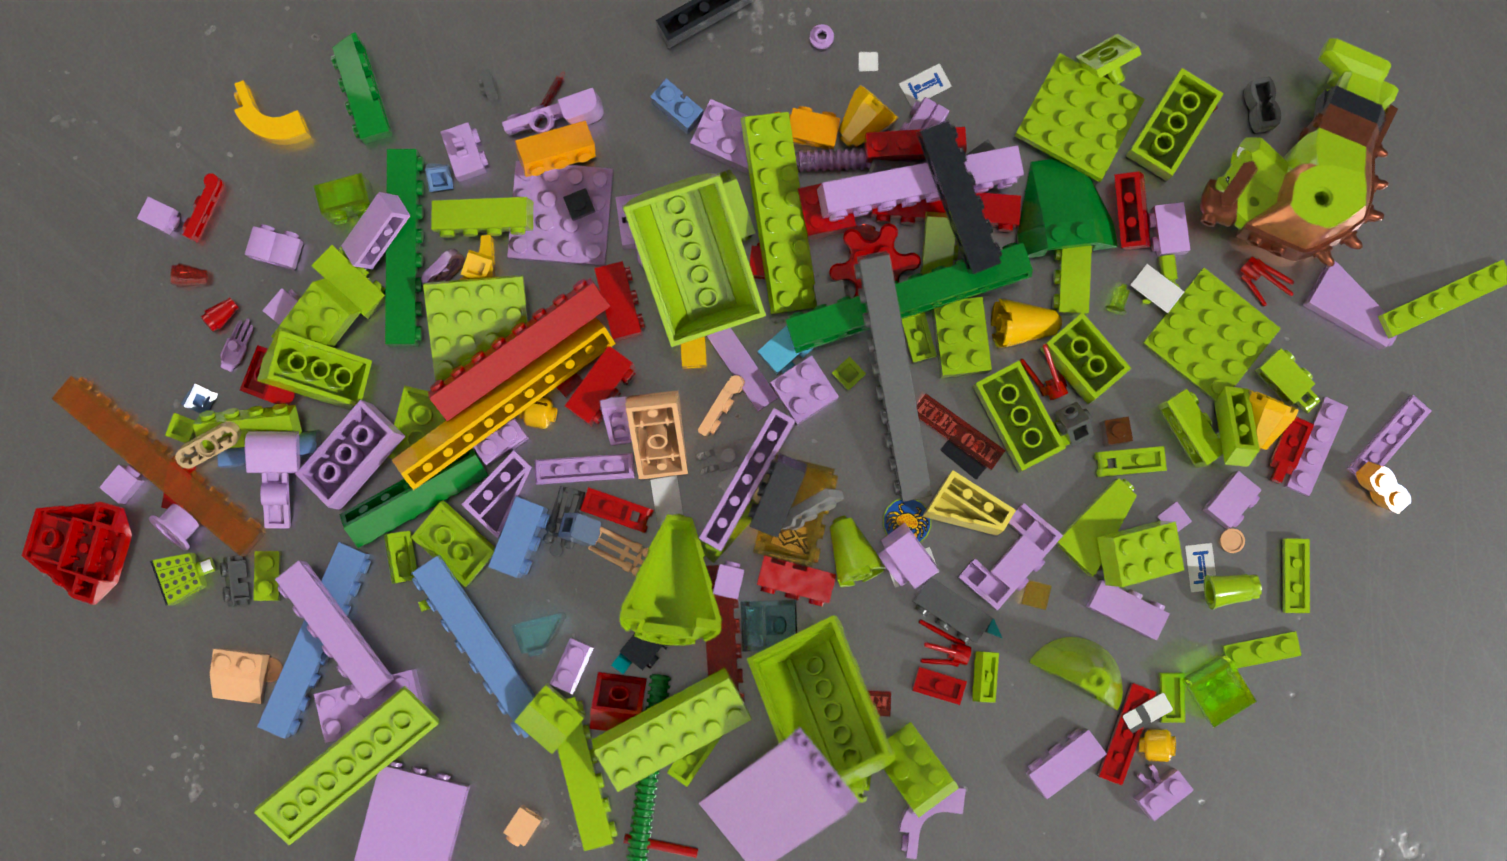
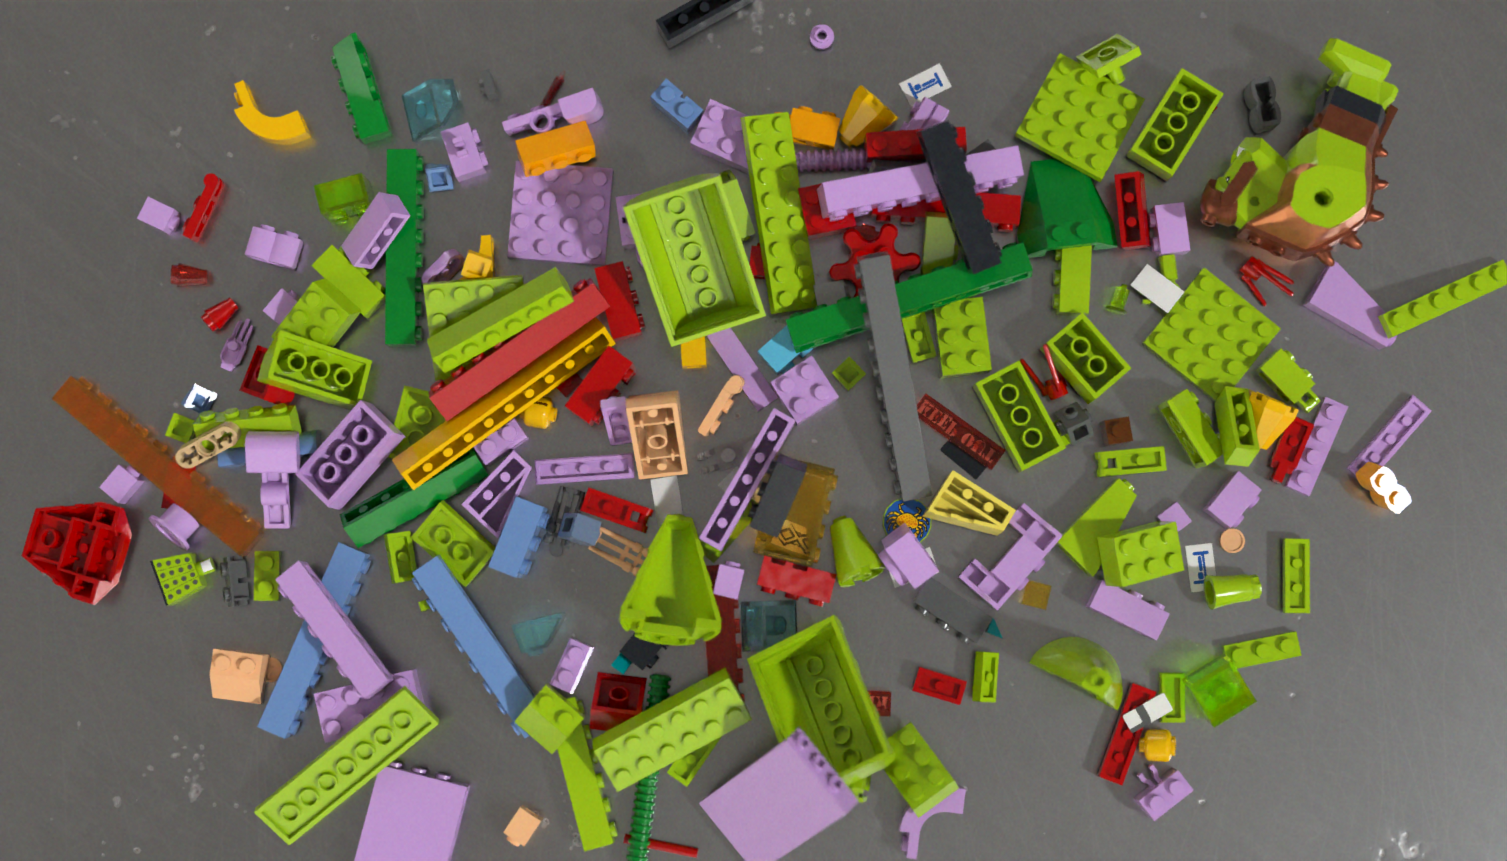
lime brick [431,197,534,238] -> none
black plate [563,188,595,221] -> none
light grey hinge [782,488,844,530] -> none
white sticker [859,52,878,71] -> none
red plant [919,619,972,667] -> none
yellow cone [991,298,1062,348] -> none
lavender brick [1026,728,1107,799] -> none
none -> clear light blue slope [401,79,459,142]
none -> lime brick [427,267,574,373]

